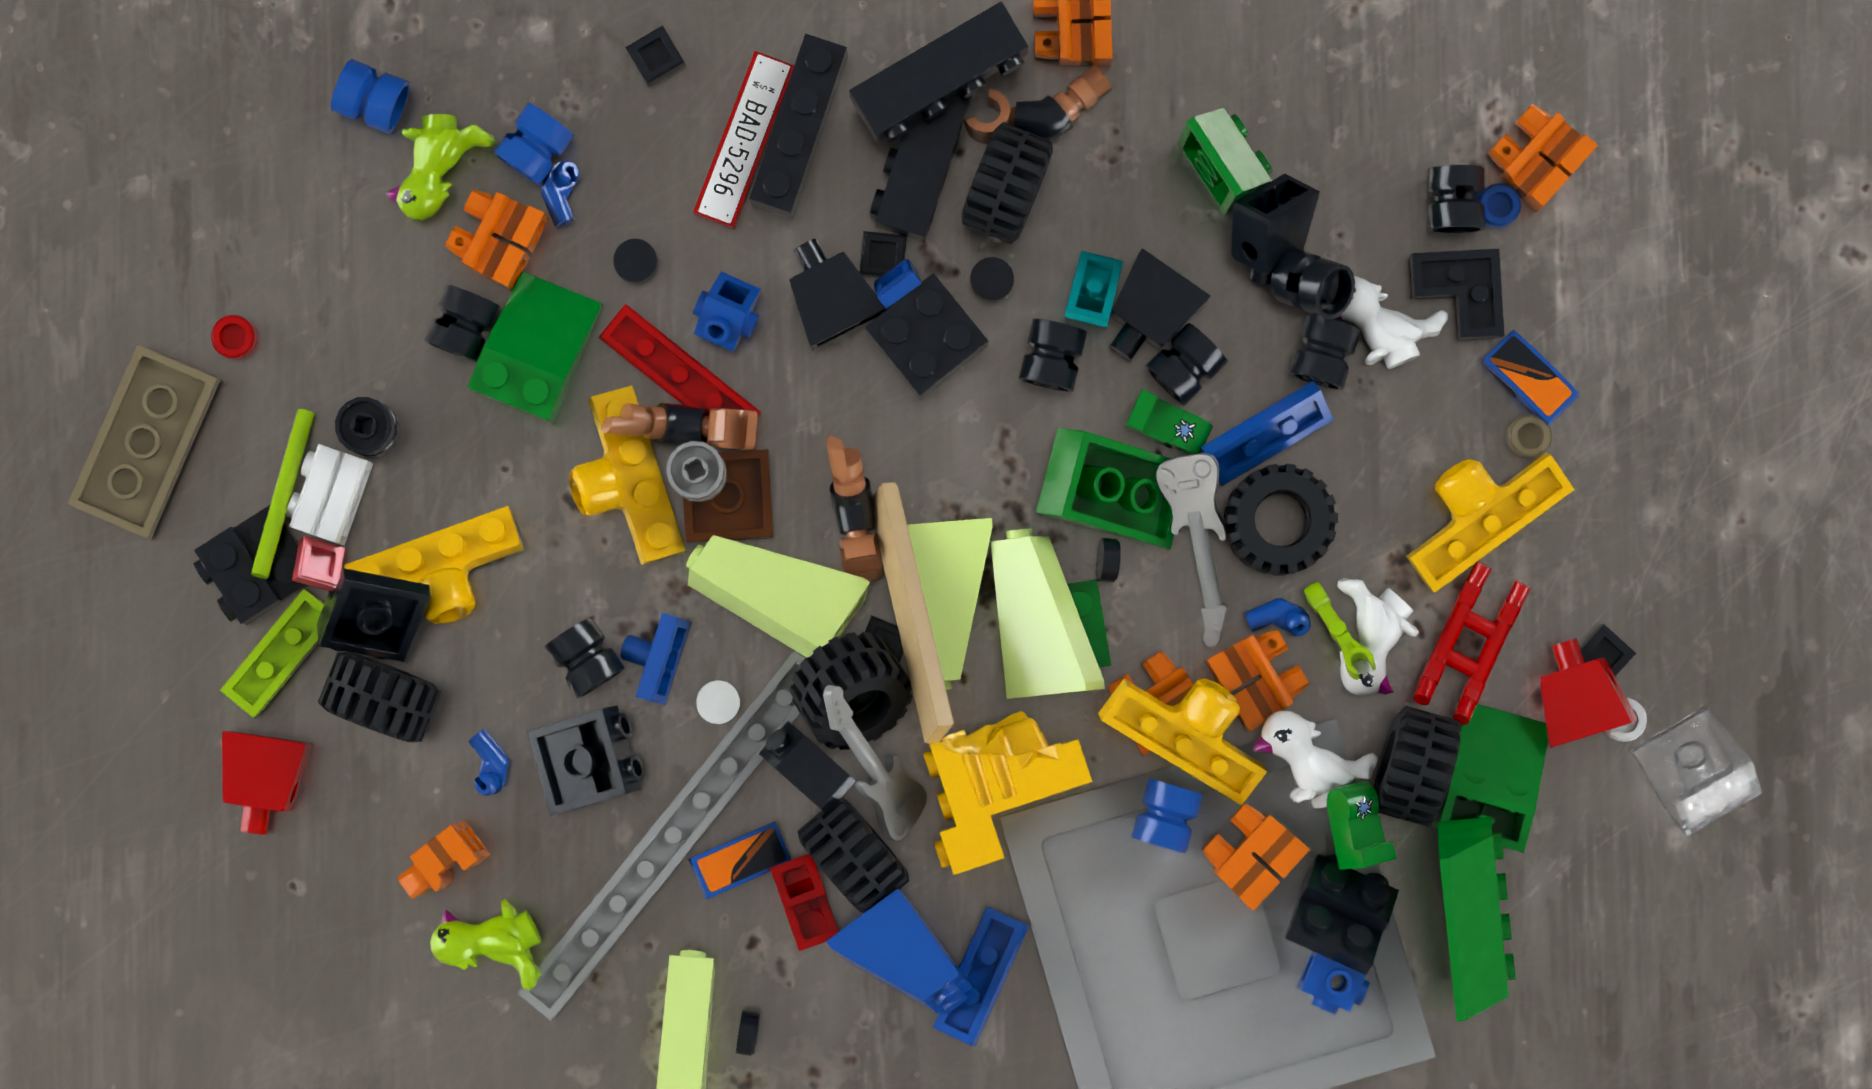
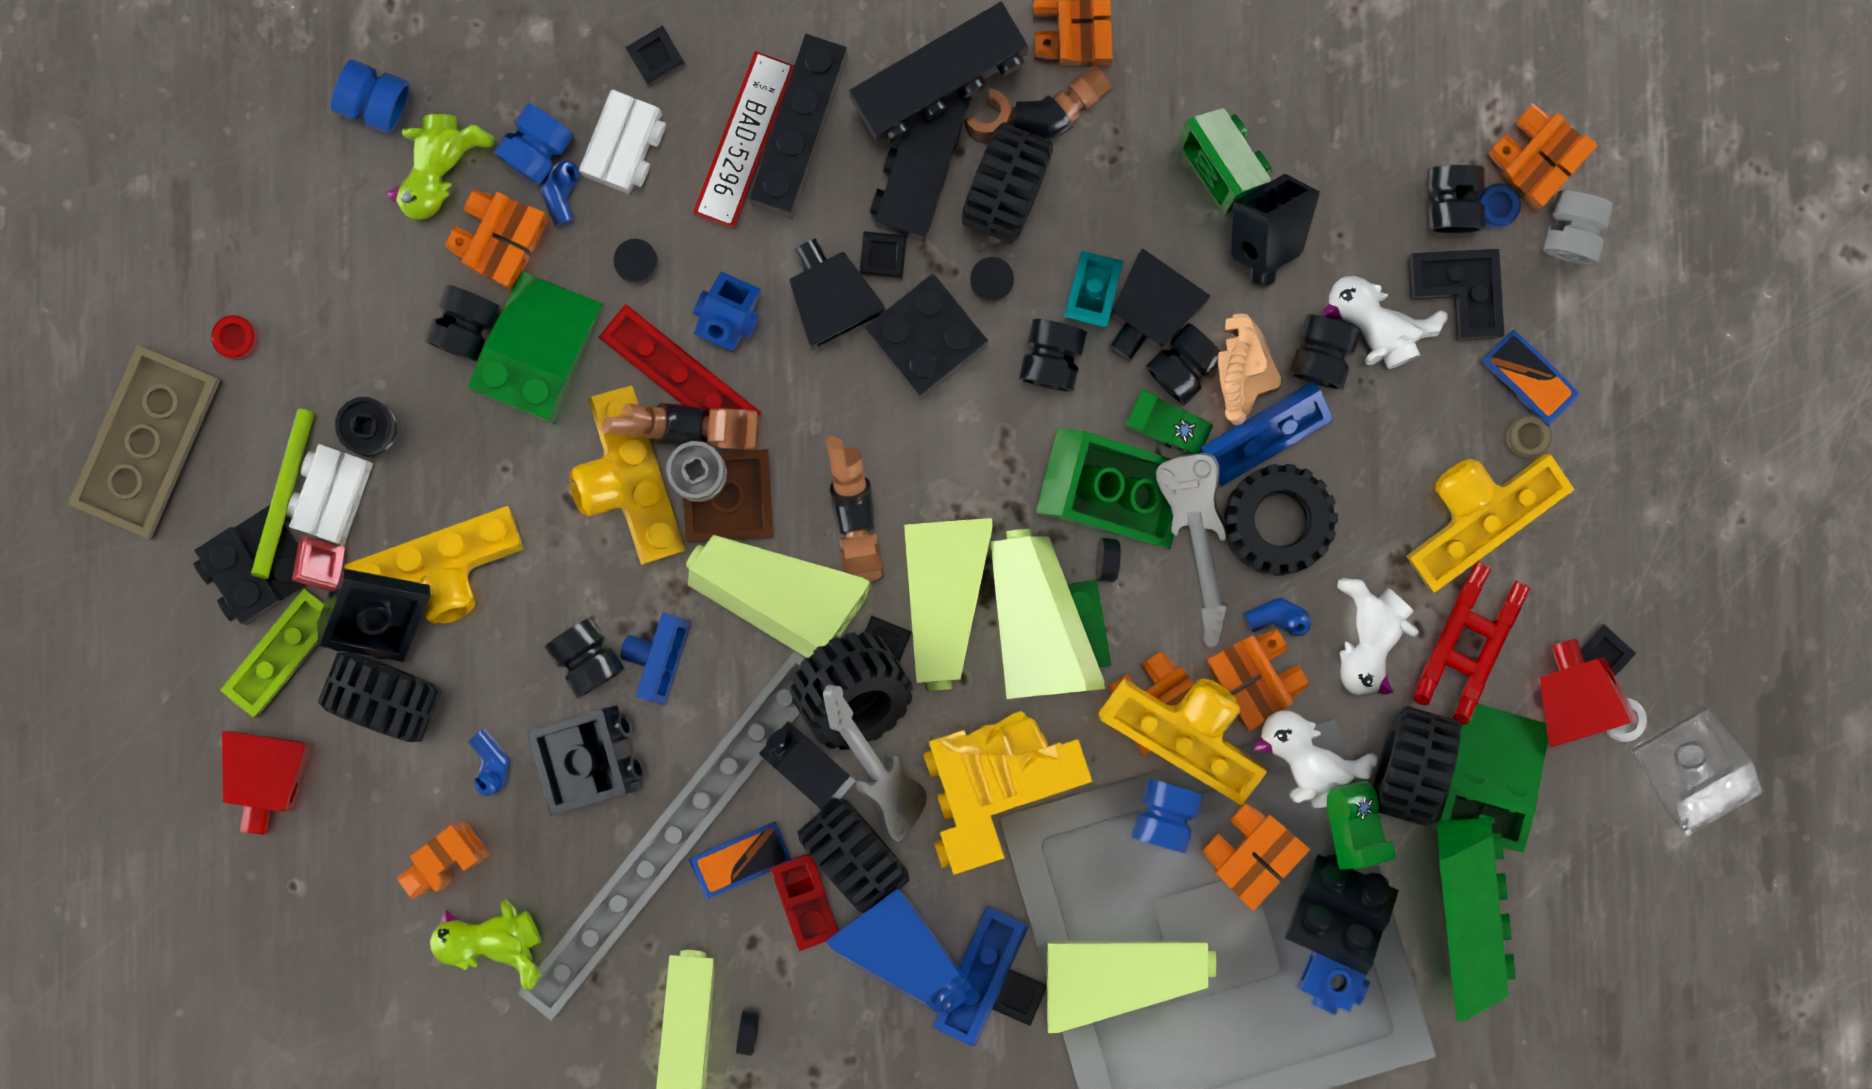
white tile [696,680,741,724] -> none
tan tile [873,482,954,743] -> none
blue tile [874,259,922,309] -> none
black wheel [1271,248,1355,320] -> none
lime piece [1304,582,1376,680] -> none
none -> white brick [579,90,666,194]
none -> black tile [992,968,1047,1026]
none -> yellowish green slope [1046,940,1216,1033]
none -> light nougat piece [1218,314,1282,425]
none -> light grey wheel [1543,190,1614,265]

